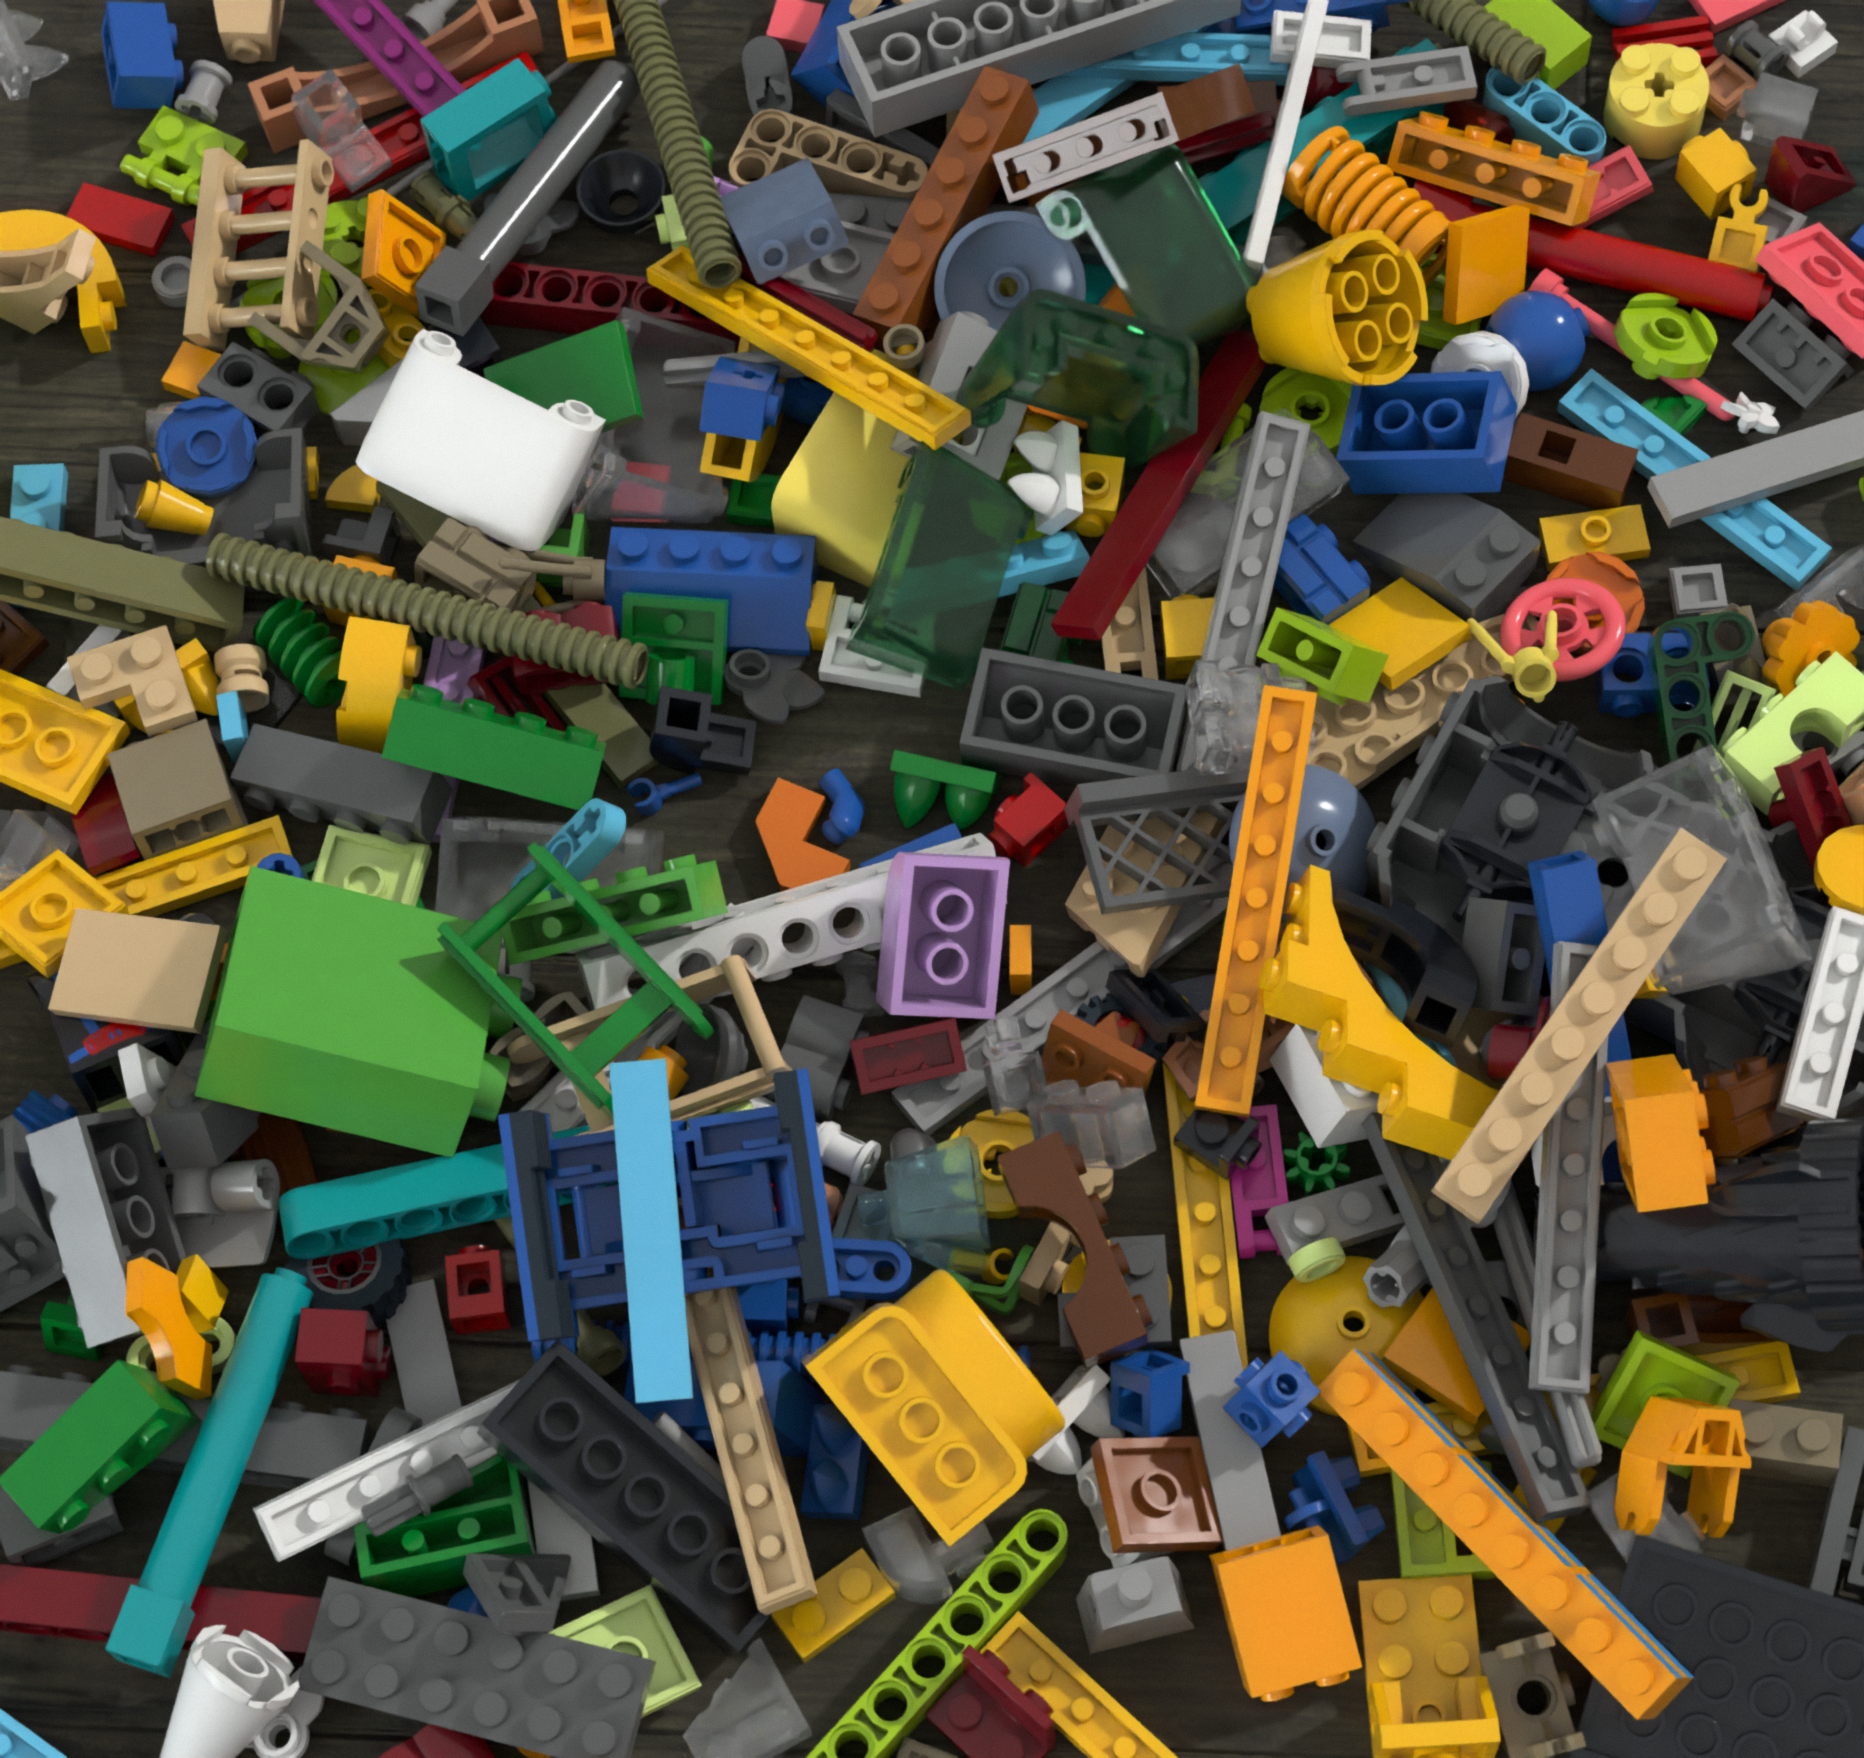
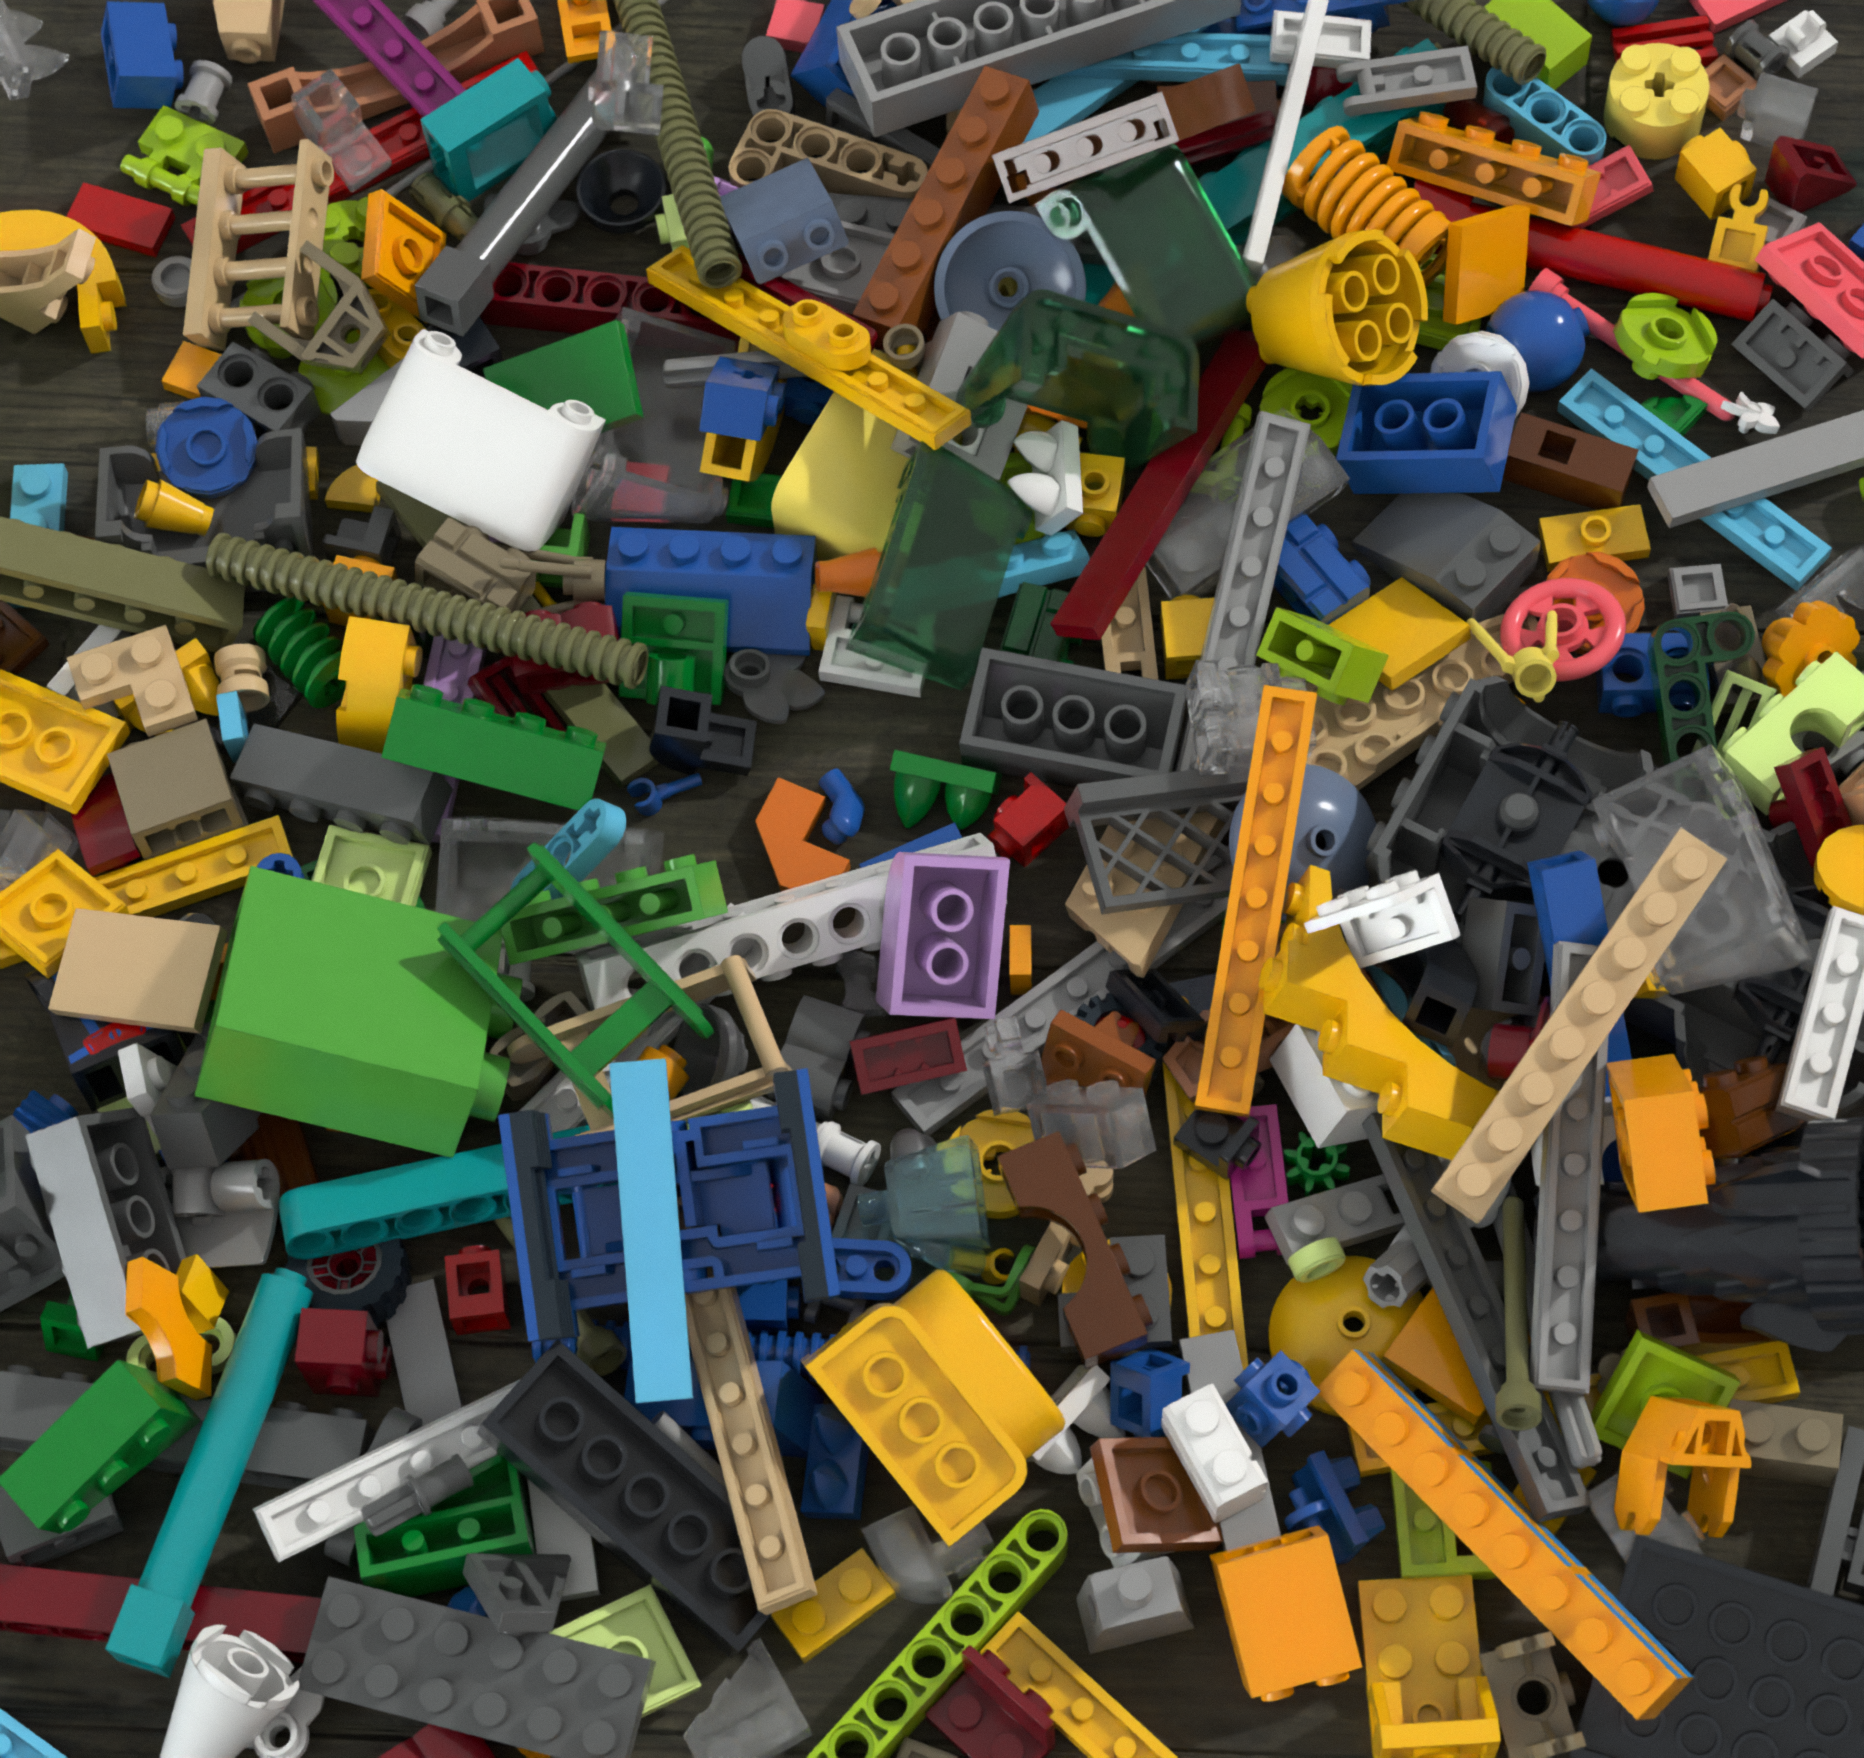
none -> clear brick [588,31,664,136]
none -> yellow plate [783,299,871,371]
none -> orange cone [815,547,893,599]
none -> white brick [1161,1384,1268,1523]
none -> white bracket [1304,870,1461,969]
none -> olive piece [1495,1196,1542,1431]

